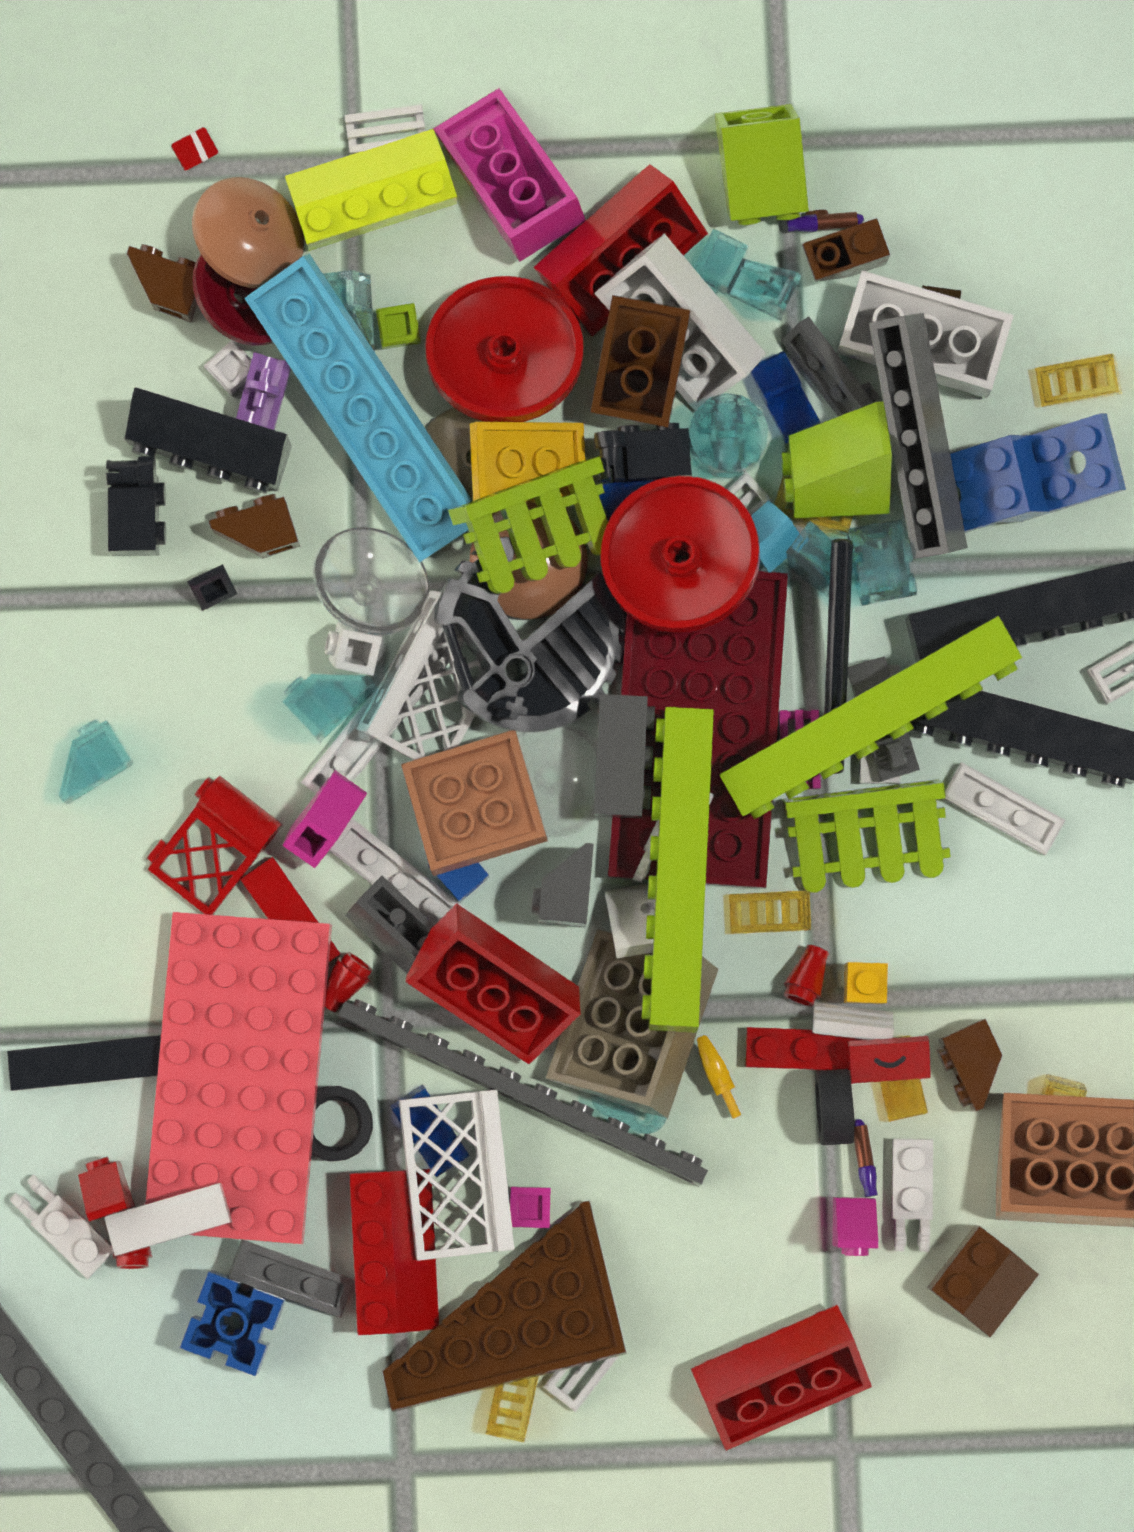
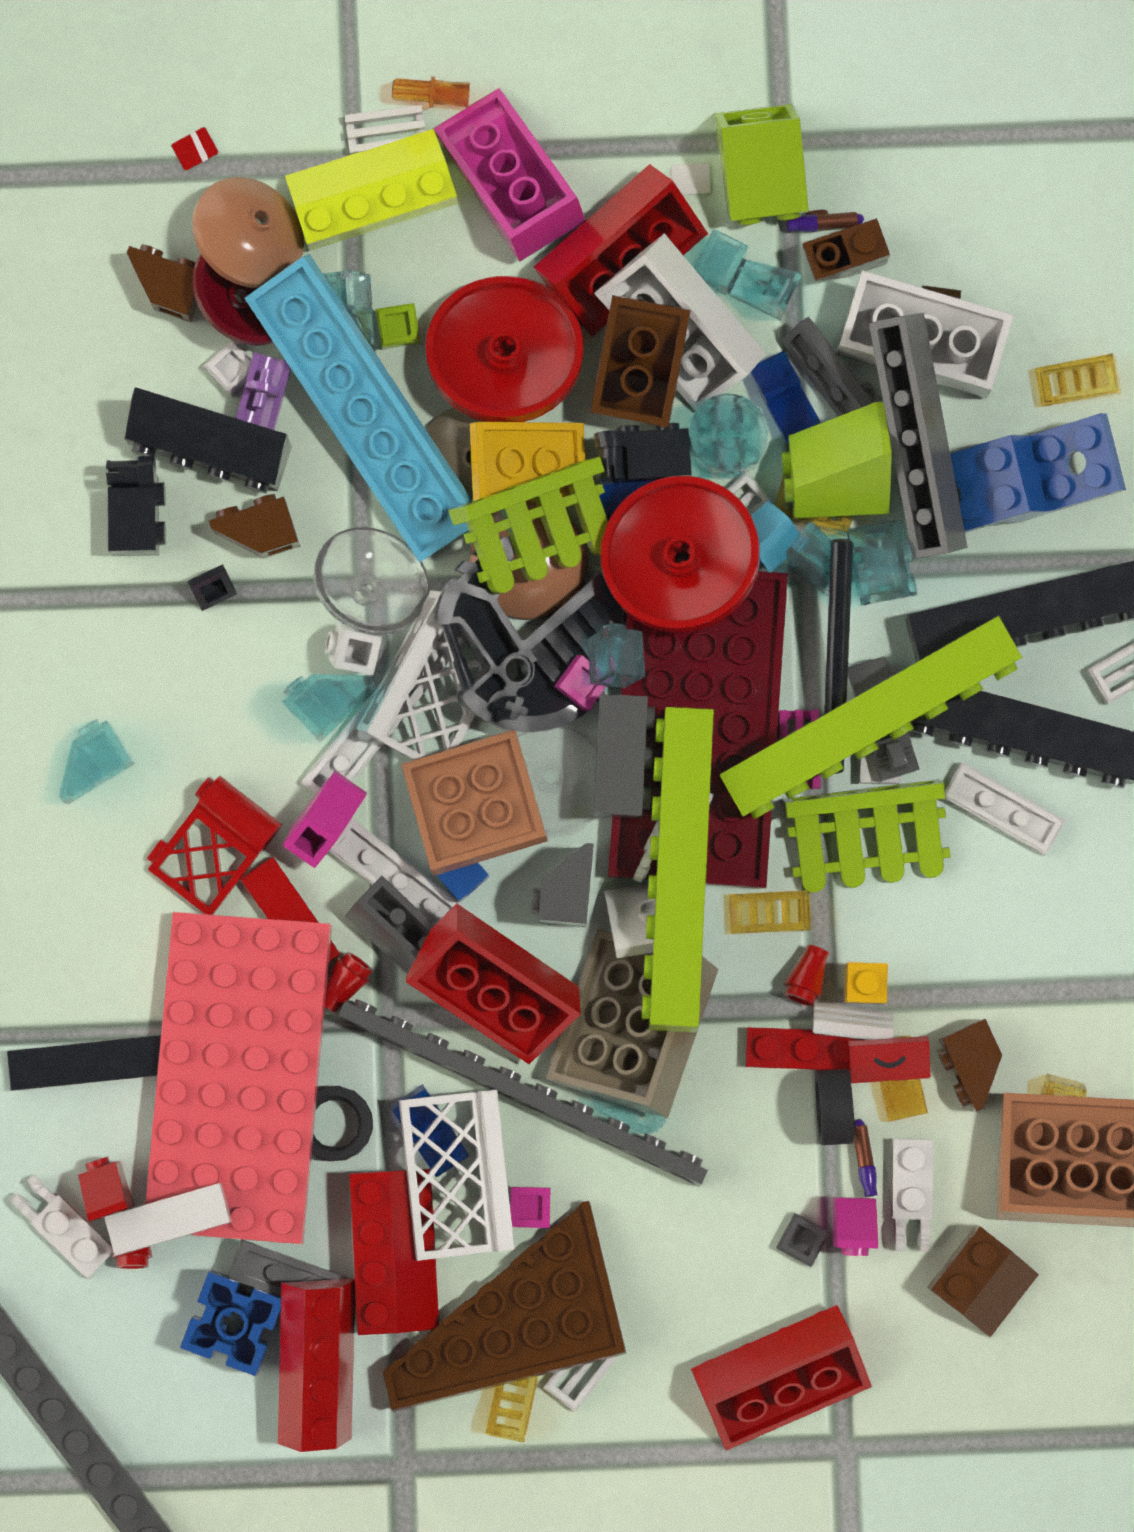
yellow hand [697,1035,741,1119] -> none
none -> red slope [278,1278,355,1452]
none -> clear orange axle [391,76,470,108]
none -> dark pink tile [554,655,611,711]
none -> clear light blue brick [587,624,645,688]
none -> white sticker [671,163,711,195]
none -> dark grey tile [776,1213,830,1267]

